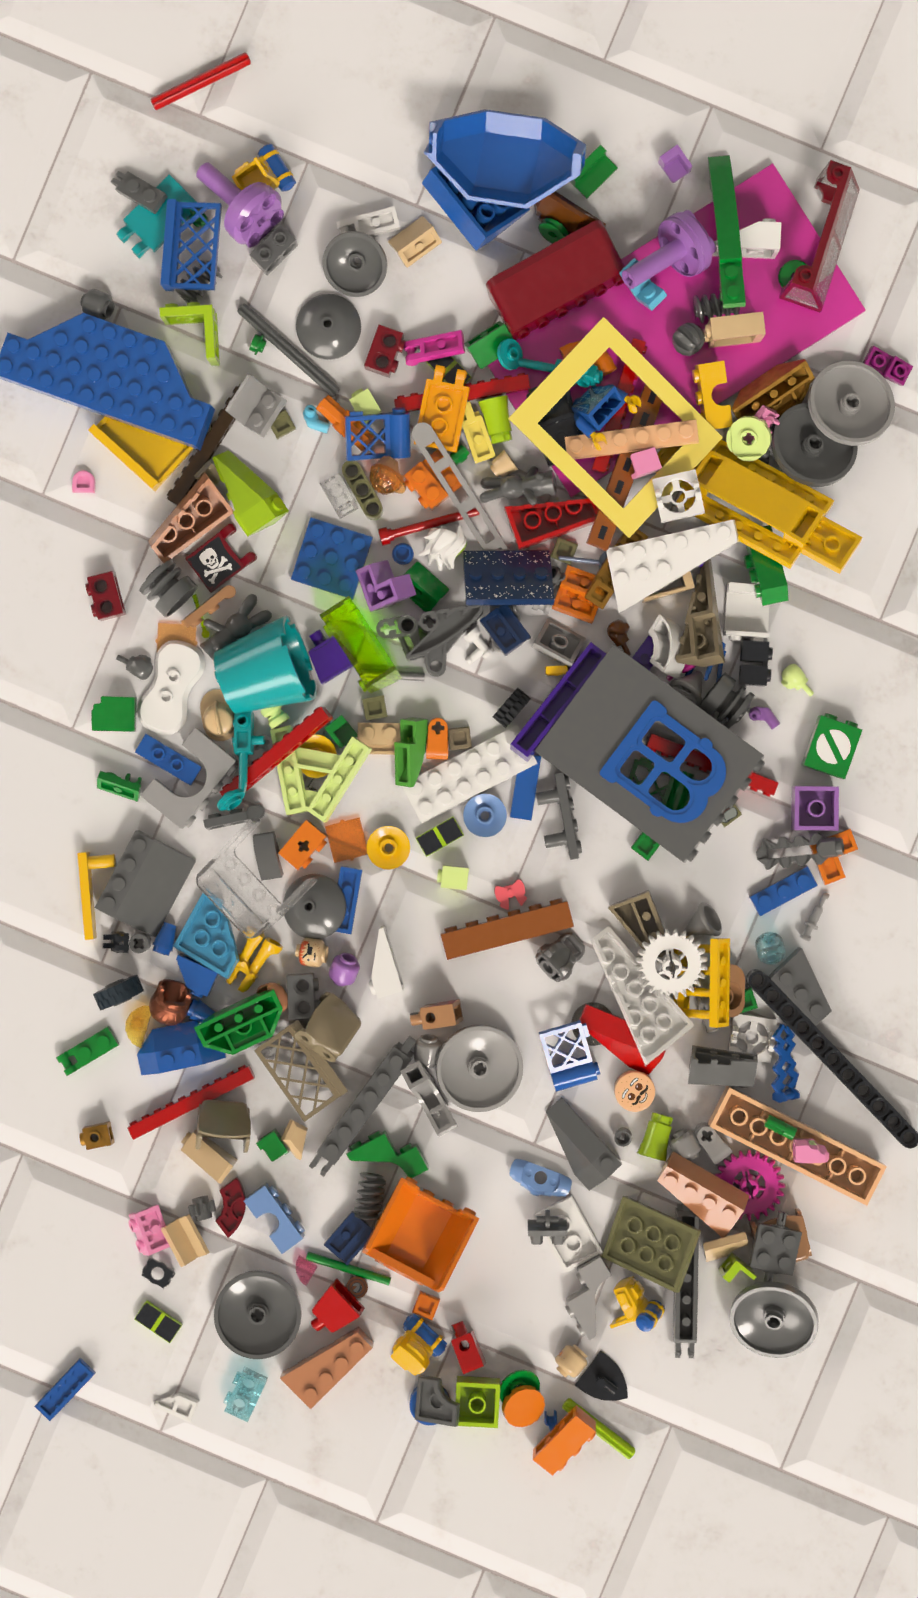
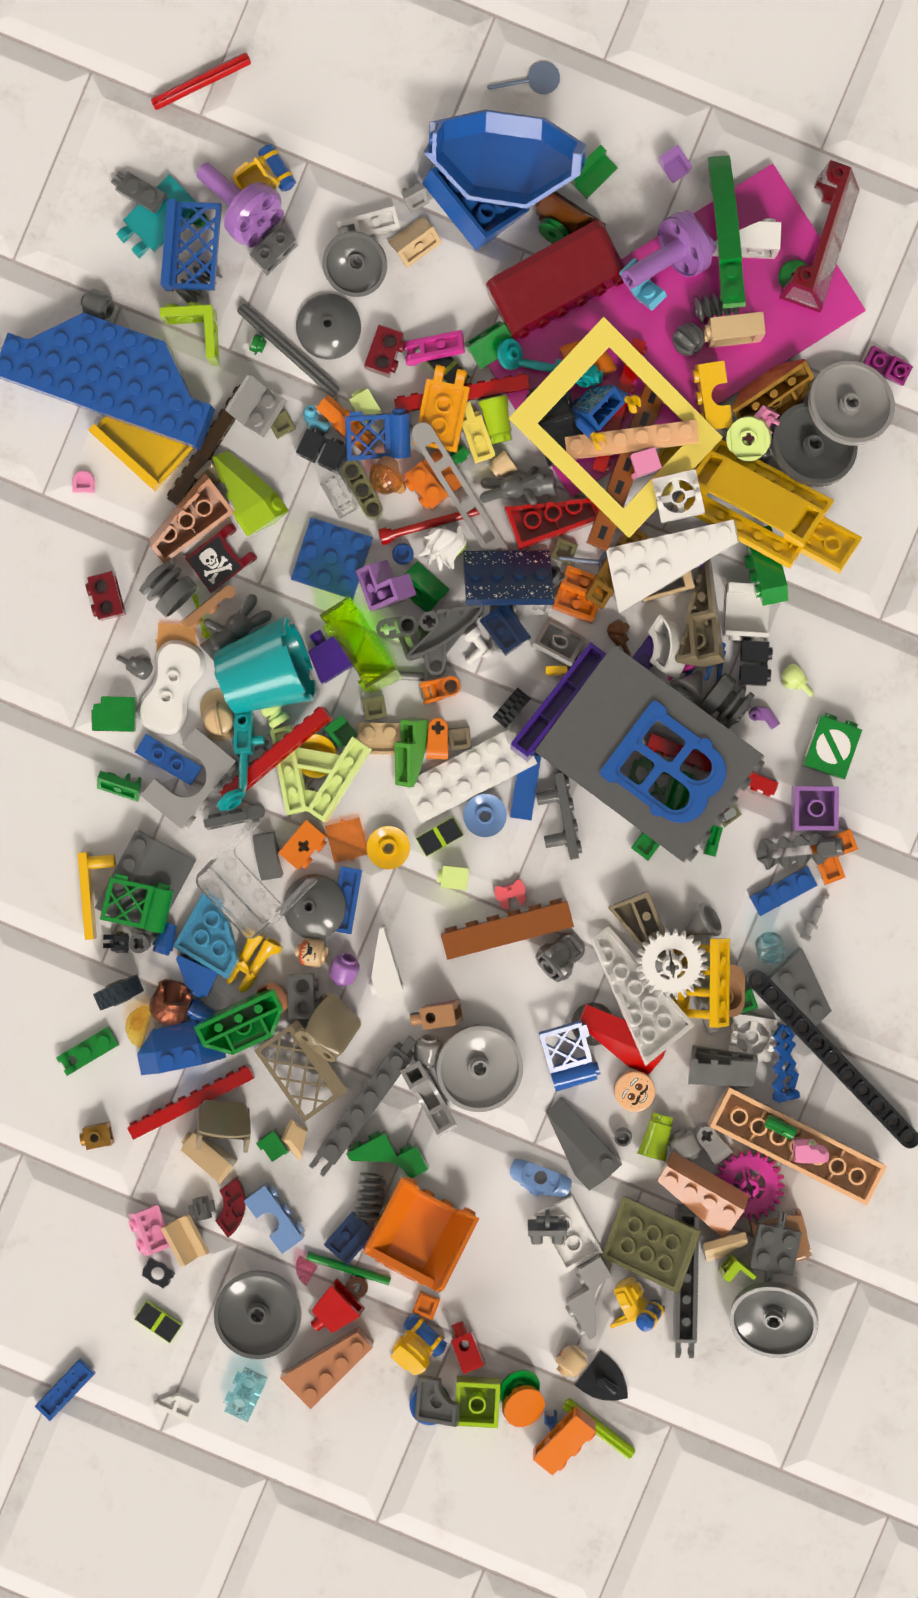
none -> green piece [100,873,174,933]
none -> black piece [296,428,346,473]
none -> light grey tile [402,182,430,213]
none -> orange piece [418,676,462,705]
none -> sand blue piece [487,62,560,94]
none -> green piece [703,825,723,857]

